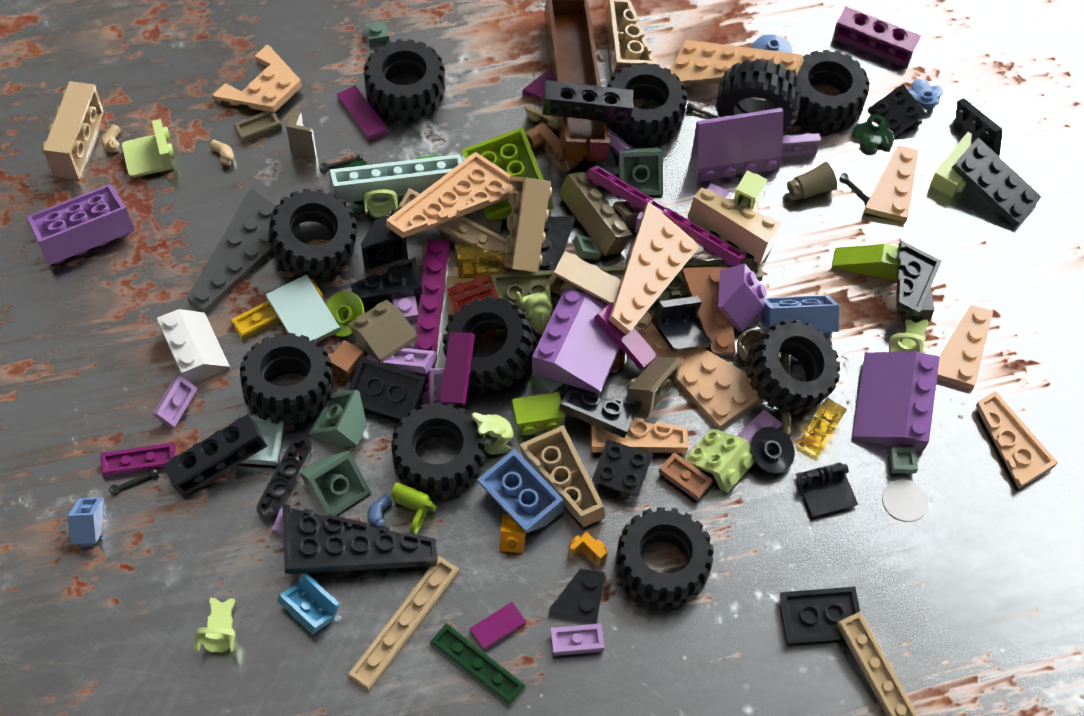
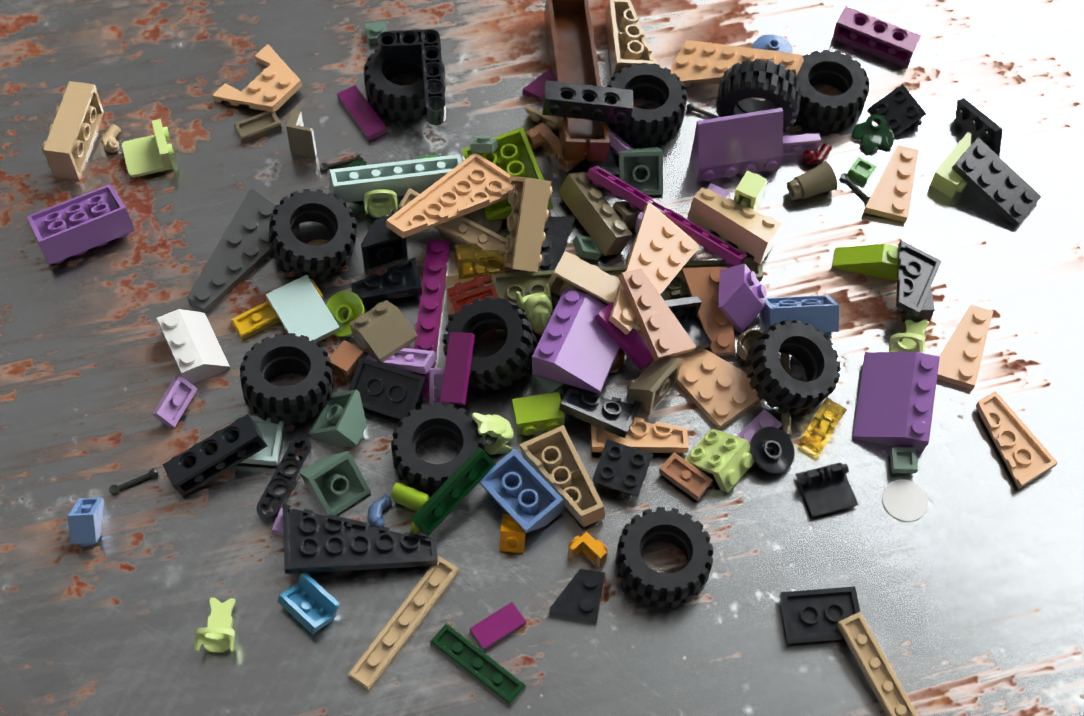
magenta tile [100,442,176,478] -> none
tan arm [209,139,234,166] -> none
lavender plate [392,296,418,321] -> none
lavender plate [550,624,605,656] -> none
medium blue plate [908,79,943,110] -> none
none -> black beam [378,29,446,125]
none -> dark green tile [410,447,496,537]
none -> sand green plate [470,135,498,153]
none -> wing [618,268,697,361]
none -> dark red arm [803,143,832,165]
none -> bright green tile [847,156,877,185]

